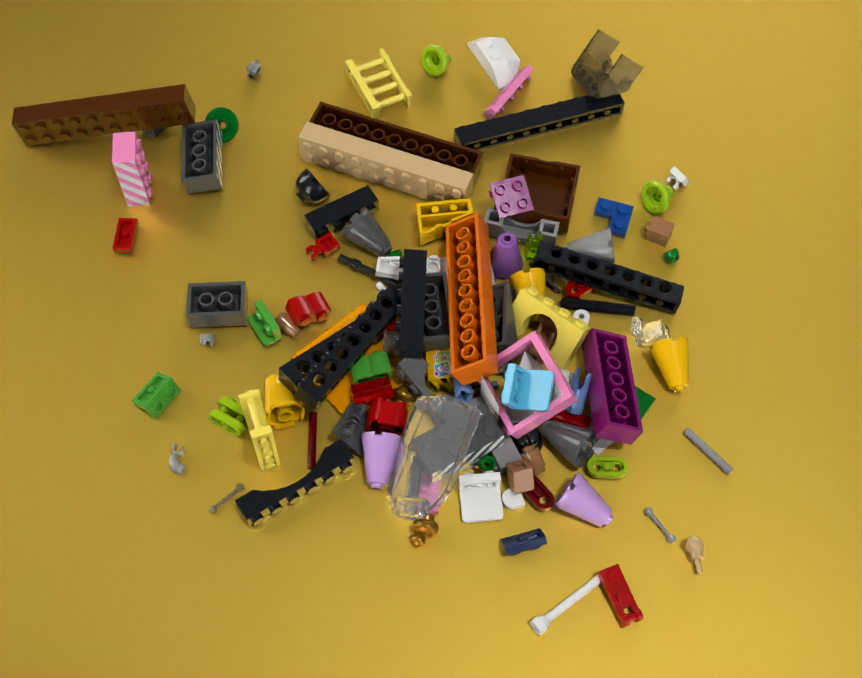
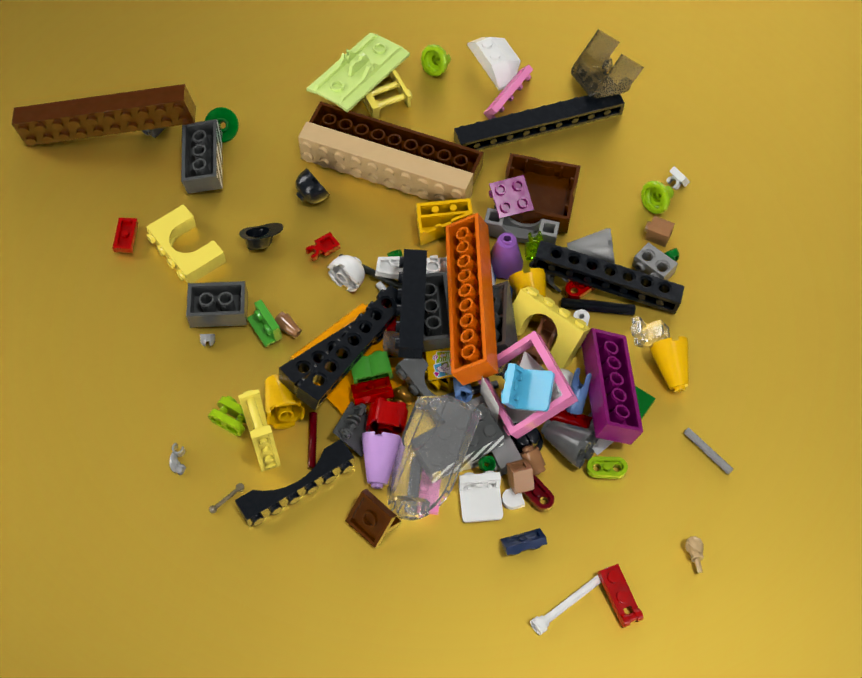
bright pink brick [112,131,153,206] -> none
bright green bracket [132,372,181,418] -> none
light grey plate [247,59,262,77] -> none
red brick [285,292,331,326] -> none
black brick [304,185,379,240] -> none
dark grey cone [341,208,393,257] -> none
pearl gold animal [409,513,439,547] -> none
lavender cone [554,472,614,527] -> none
blue plate [594,197,634,239] -> none
light grey hinge [645,507,676,544] -> none
none -> light yellow arch [146,204,226,283]
none -> black piece [239,223,283,250]
none -> yellowish green hinge [306,33,410,112]
none -> white cylinder [327,255,365,292]
none -> reddish brown bracket [345,489,401,548]
none -> light grey brick [632,242,678,281]

